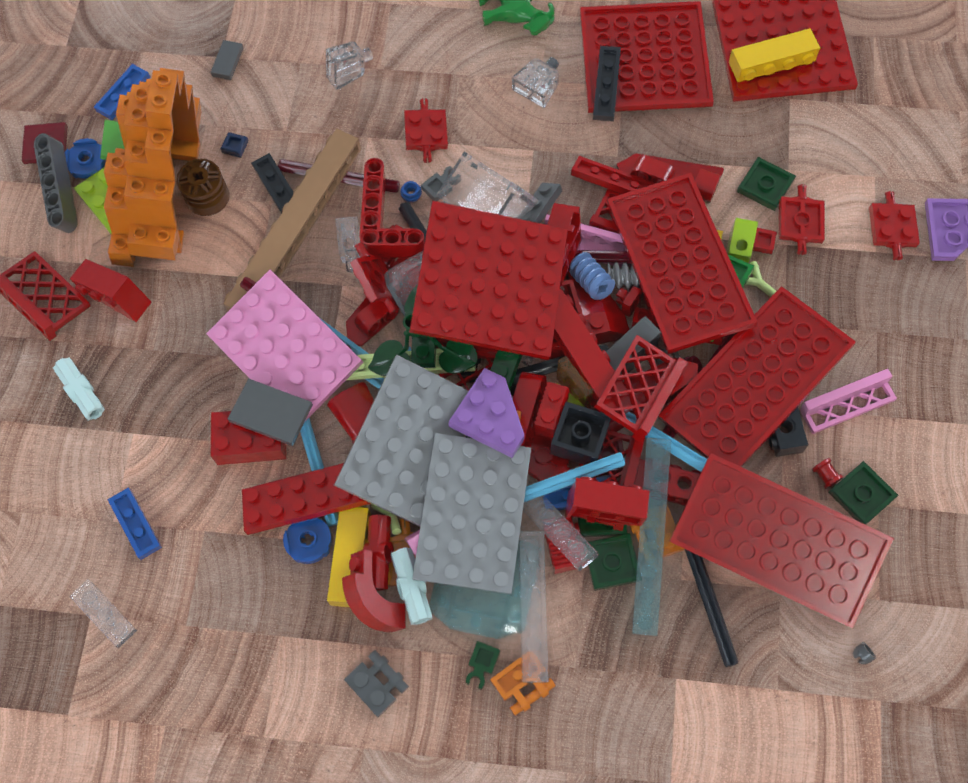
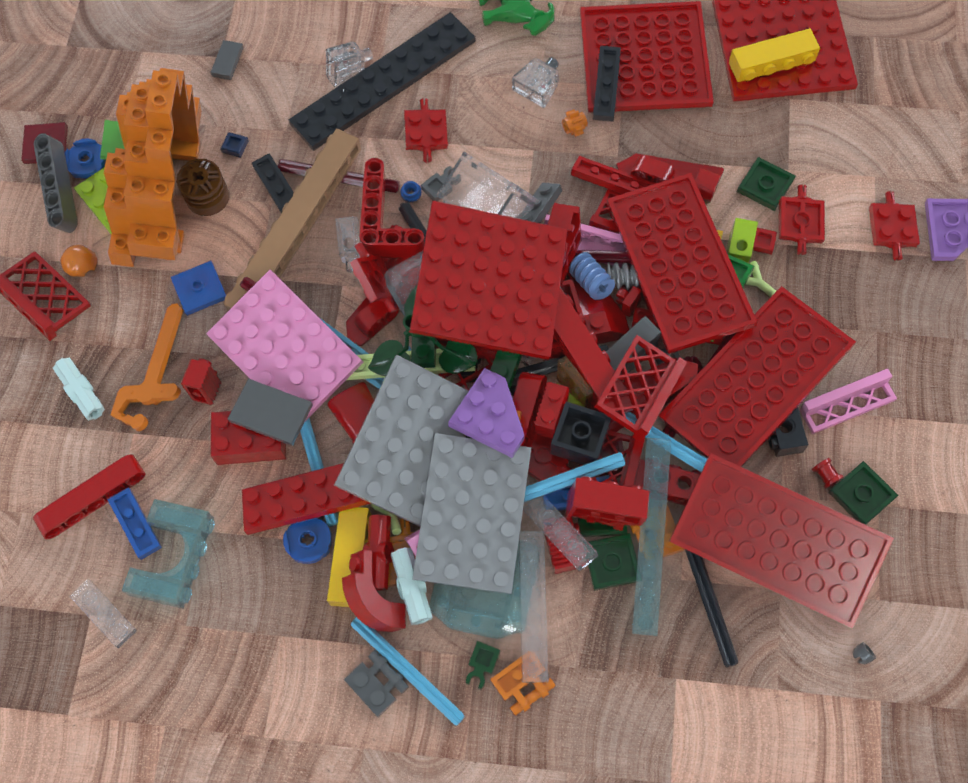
red wedge [70,259,152,322] -> none
blue plate [94,63,150,120] -> none
none -> red beam [33,454,146,539]
none -> orange hair [60,245,98,277]
none -> orange piece [110,303,184,431]
none -> clear light blue arch [122,499,215,609]
none -> blue plate [171,261,226,316]
none -> red brick [181,358,222,405]
none -> black plate [288,12,476,151]
none -> medium azure axle [351,617,465,726]
none -> orange gear [562,109,588,137]

